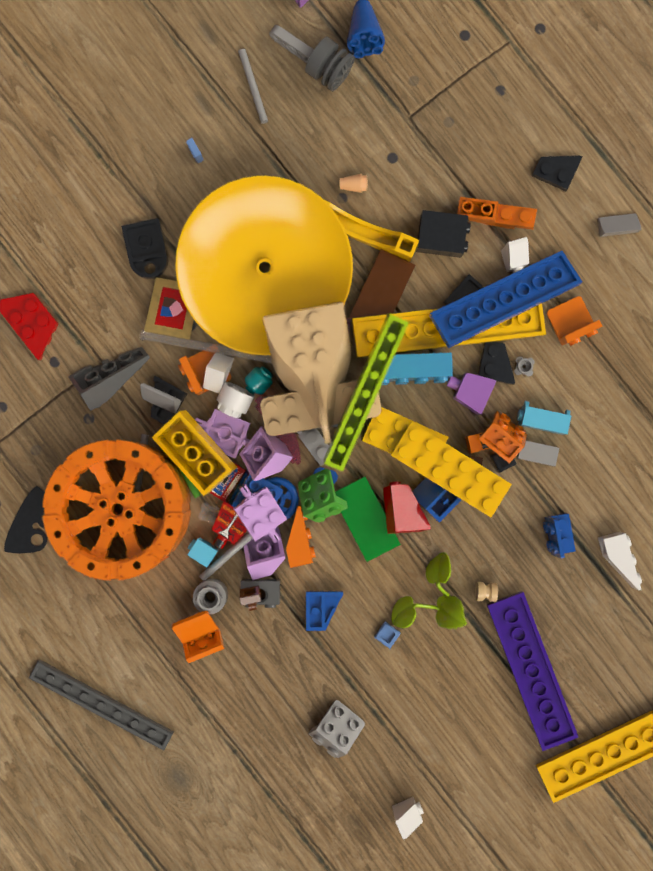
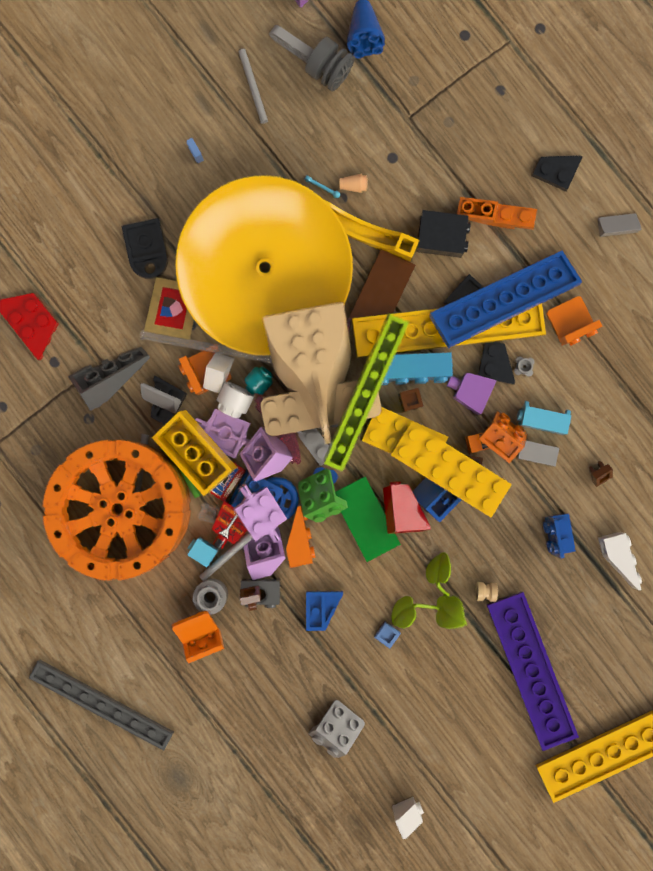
black piece [4,486,47,553] -> none
black tile [490,453,517,473] -> none
white slope [501,237,529,273] -> none
none -> medium azure hinge [304,175,340,198]
none -> reddish brown panel [398,388,423,413]
none -> reddish brown tile [589,461,613,487]

